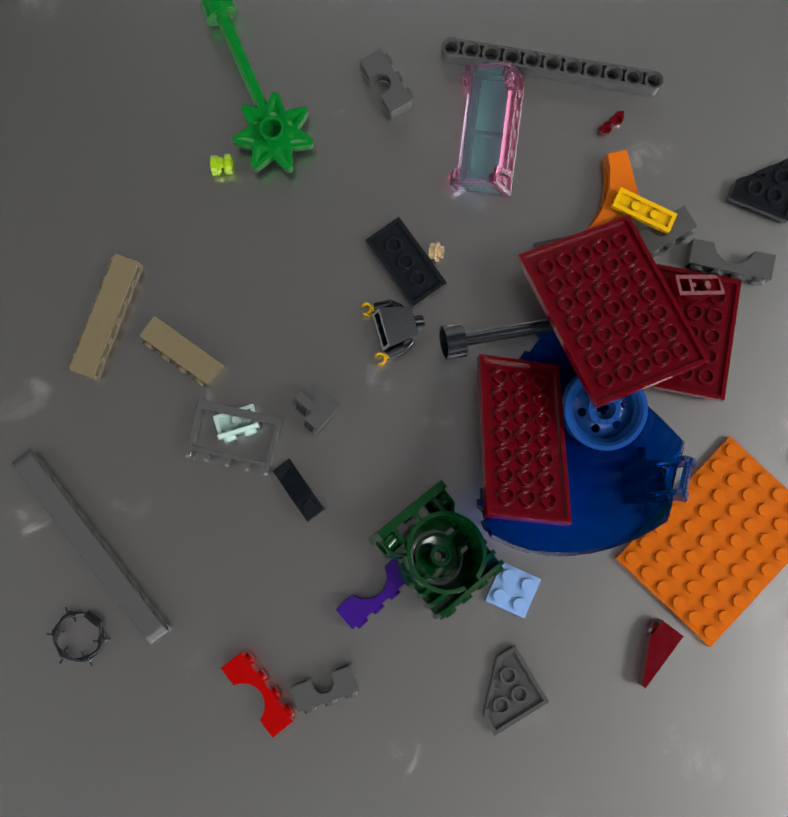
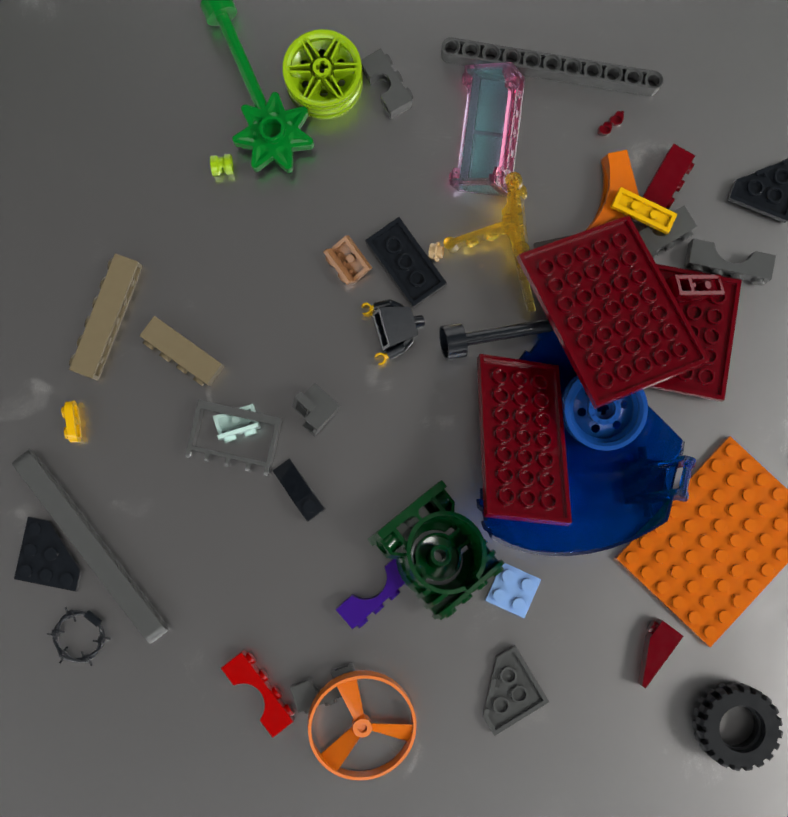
none -> black plate [14,517,83,592]
none -> yellow plate [61,400,81,443]
none -> lime wheel [283,29,363,119]
none -> orange piece [307,670,416,781]
none -> medium nougat bracket [323,235,372,285]
none -> clear yellow piece [443,172,536,313]
none -> dark red brick [630,144,696,230]
none -> black tyre [692,682,783,771]

